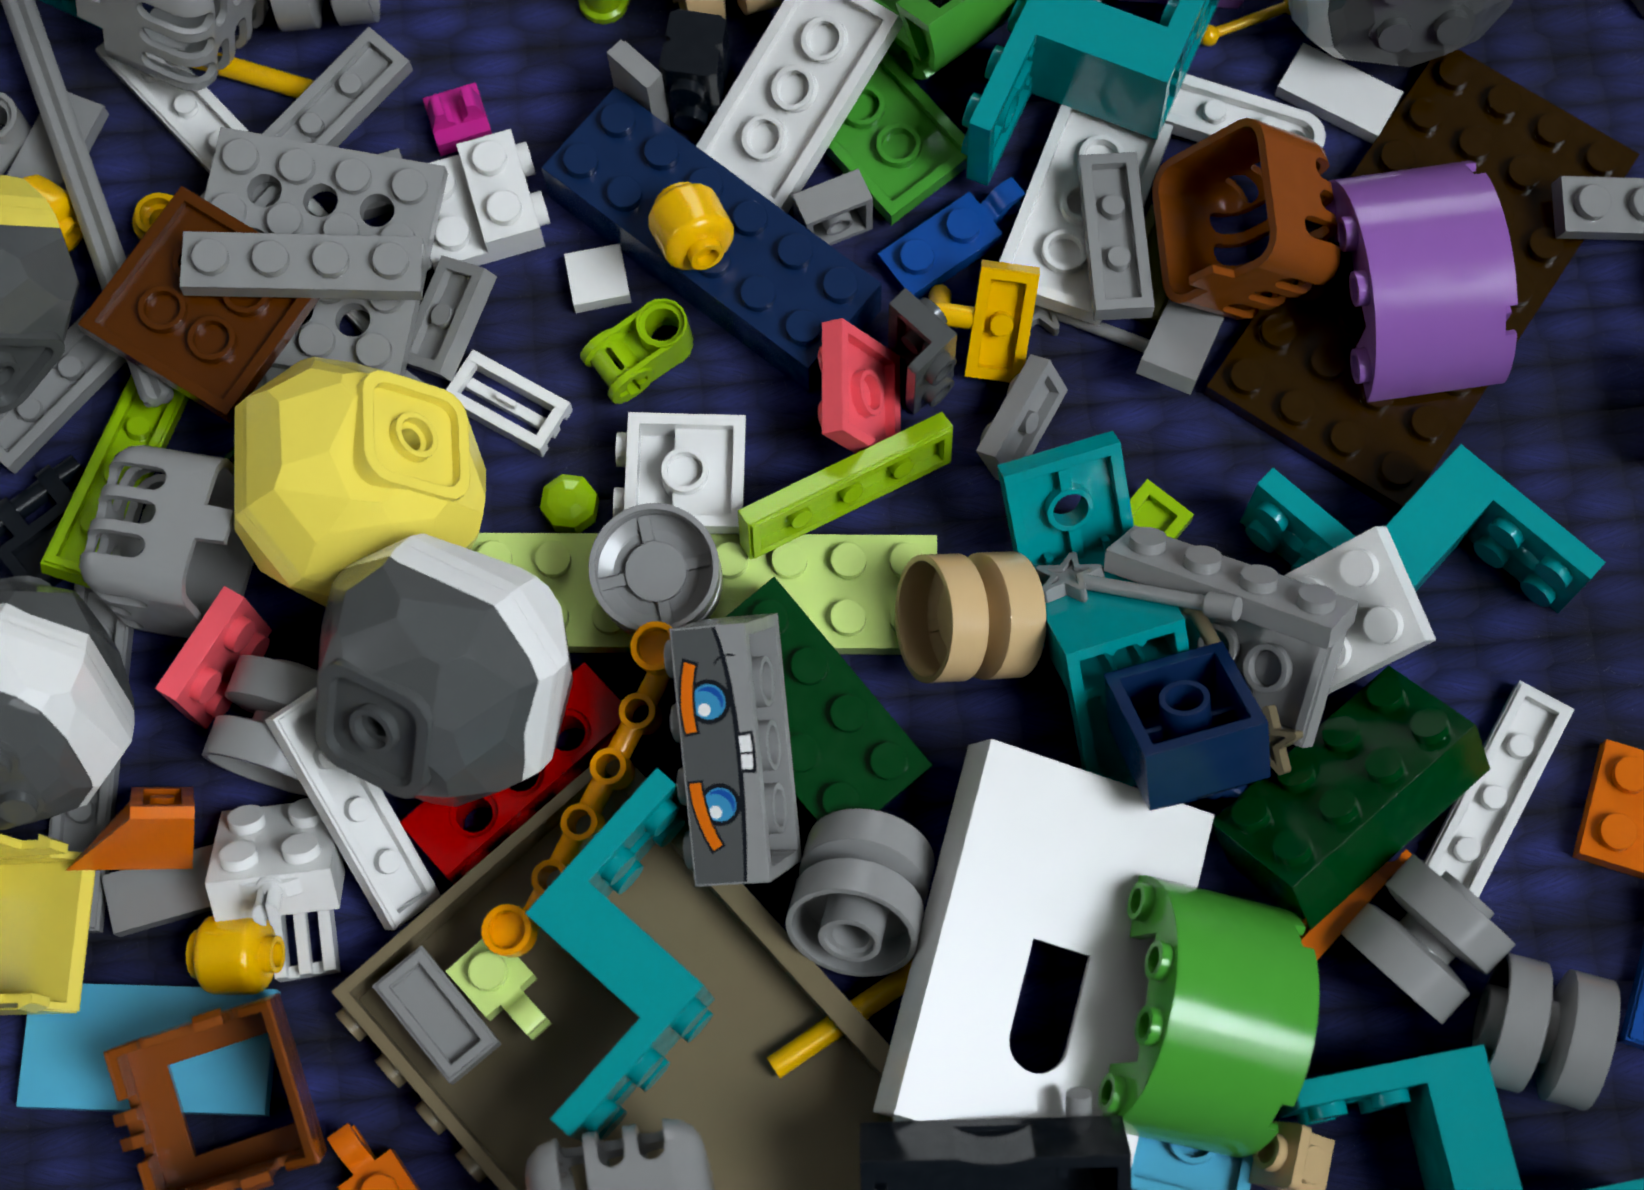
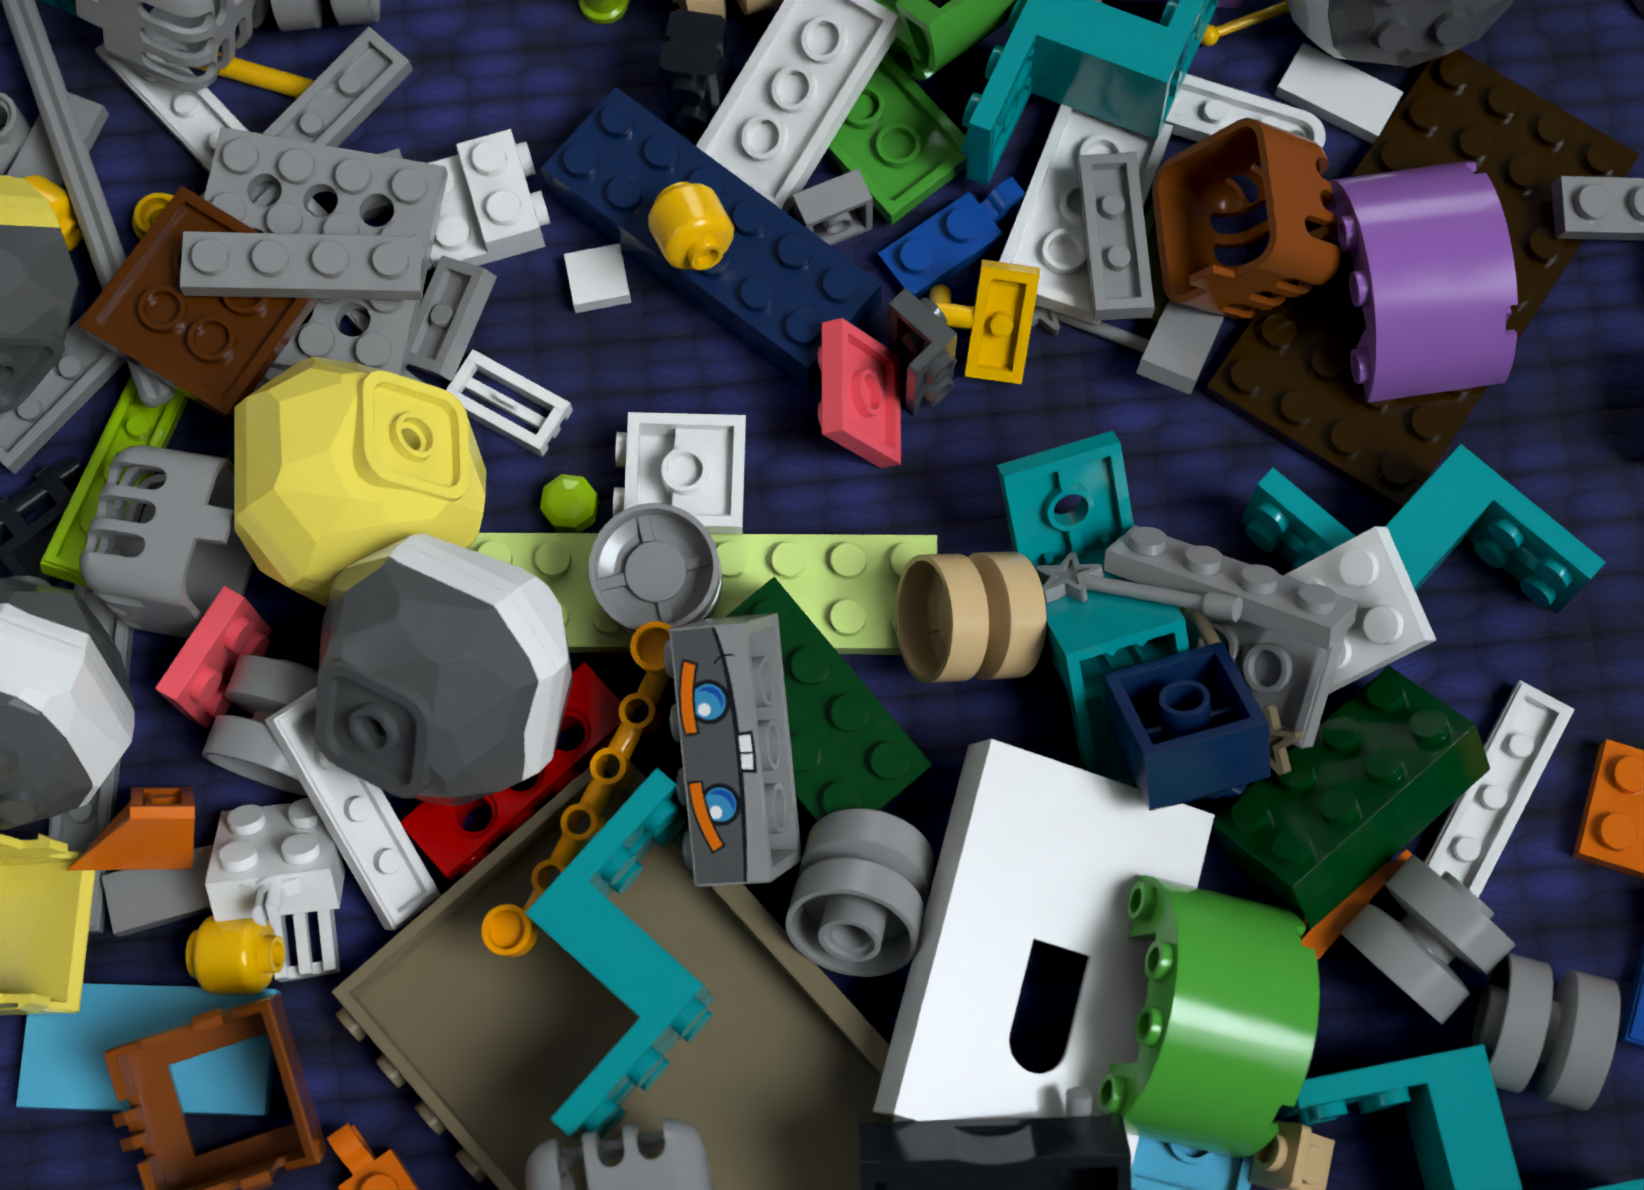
light grey tile [372,945,502,1085] -> none
dark pink tile [422,82,492,156] -> none
yellowish green plate [445,939,552,1041] -> none
lime piece [580,298,693,404] -> none
light grey tile [607,40,670,126] -> none
lime tile [738,412,953,560] -> none
yellow bar [766,958,913,1078] -> none
light grey plate [976,354,1068,481] -> none
lime plate [1130,479,1194,539] -> none

